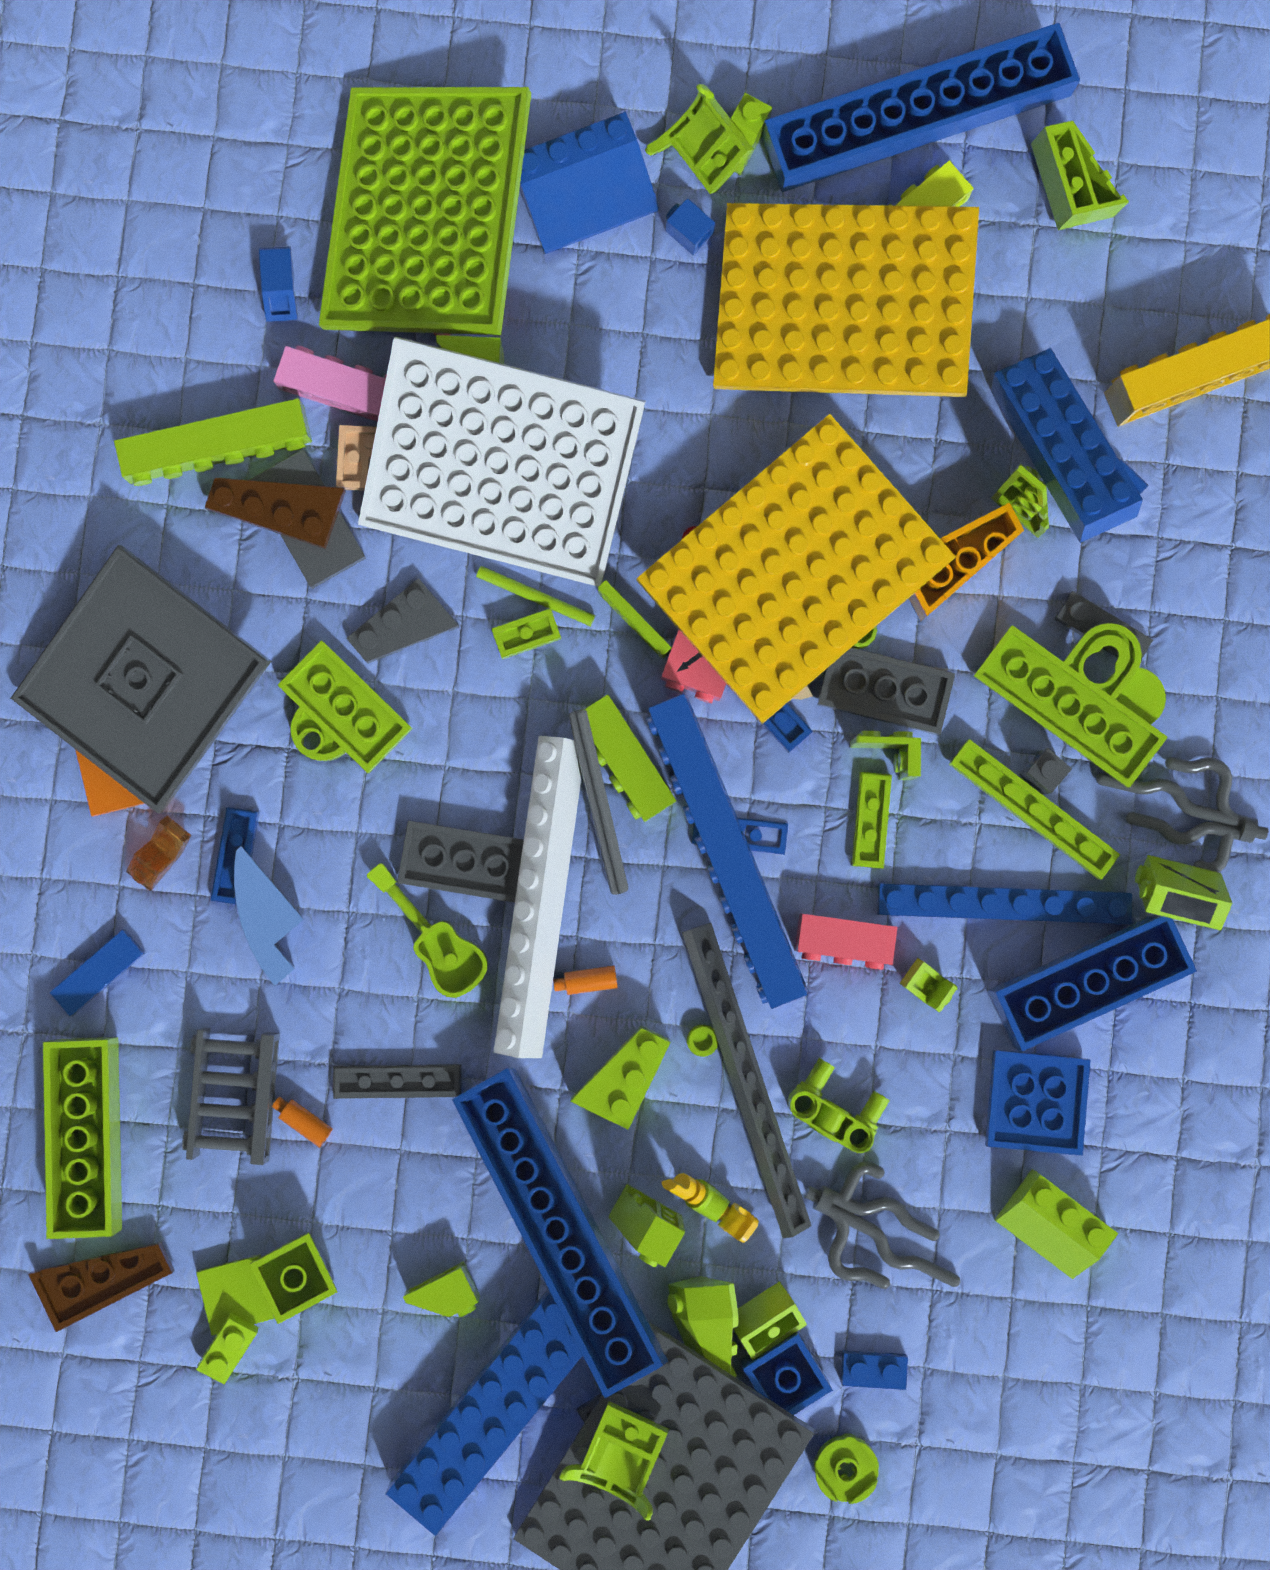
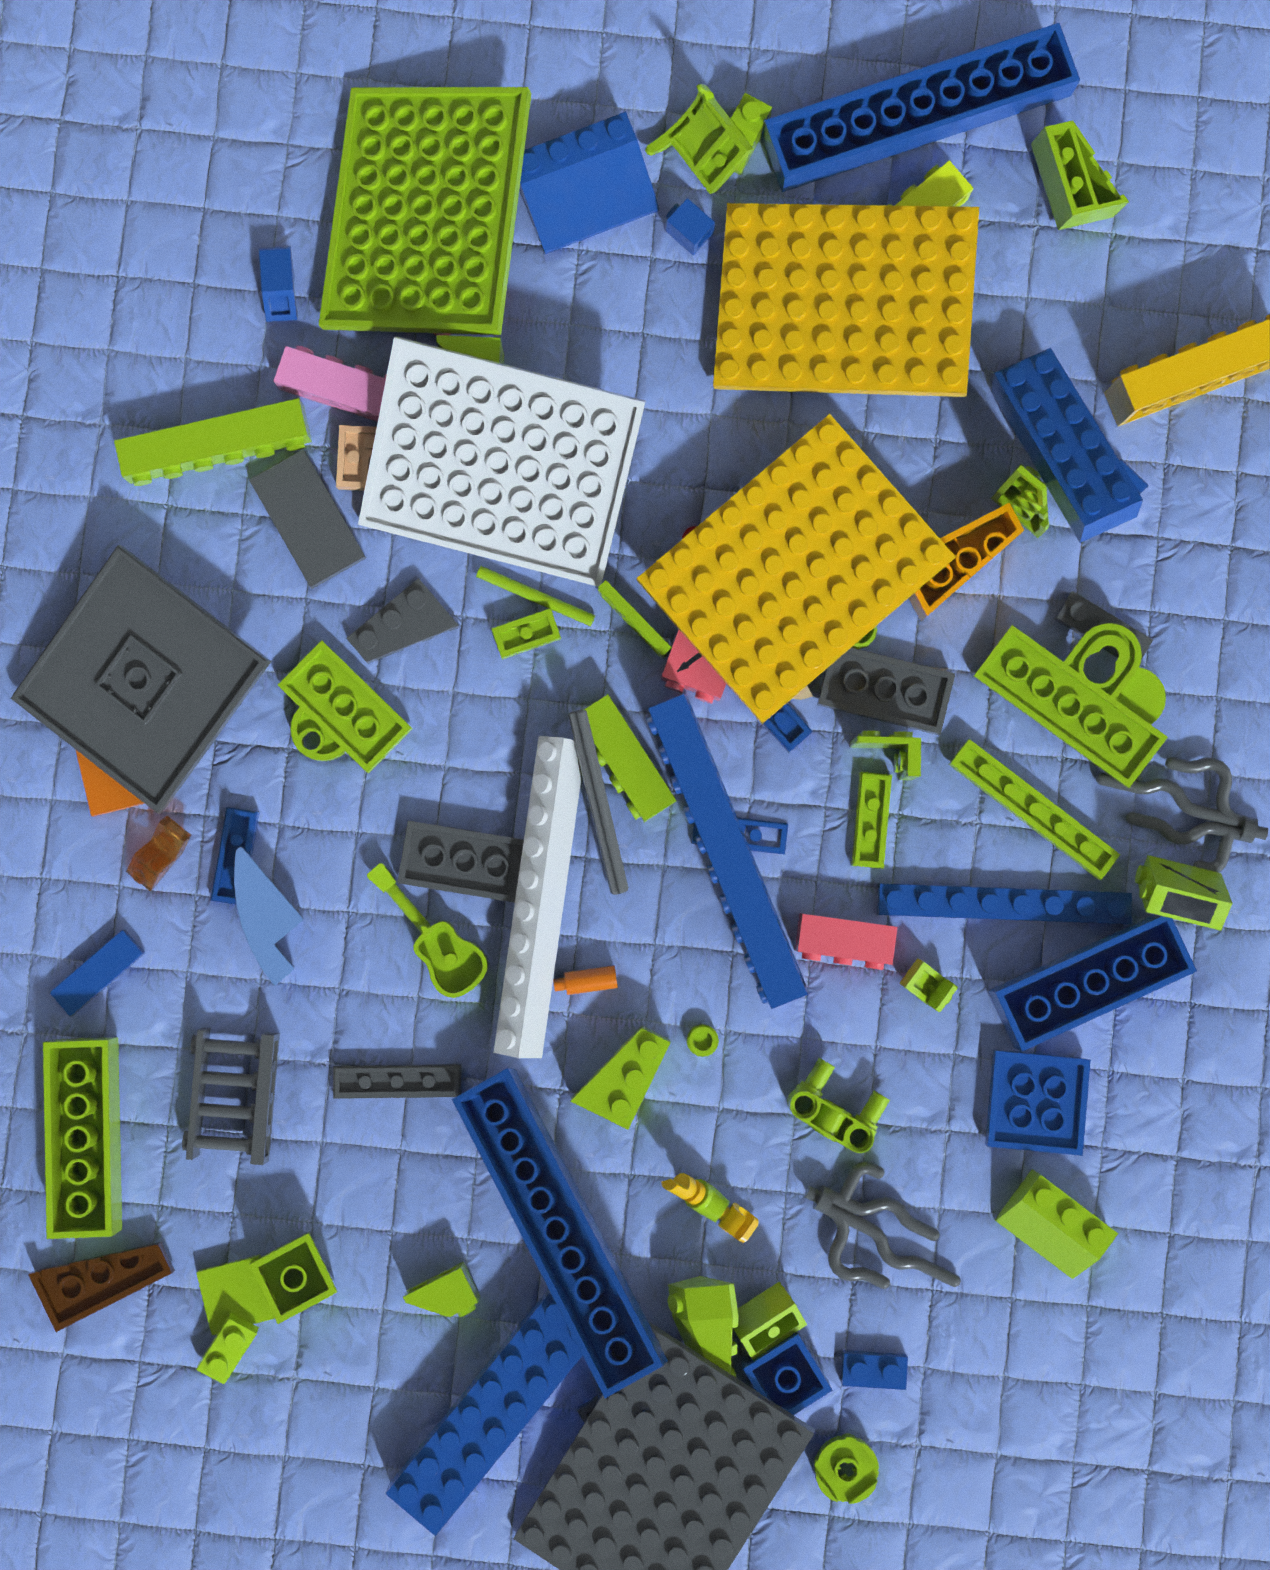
reddish brown wing [205,478,346,549] -> none
orange cylinder [272,1096,333,1148] -> none
lime piece [559,1401,669,1521] -> none
lime wedge [608,1184,685,1267] -> none
dark grey plate [682,923,812,1238] -> none
dark grey brick [1019,748,1072,795] -> none

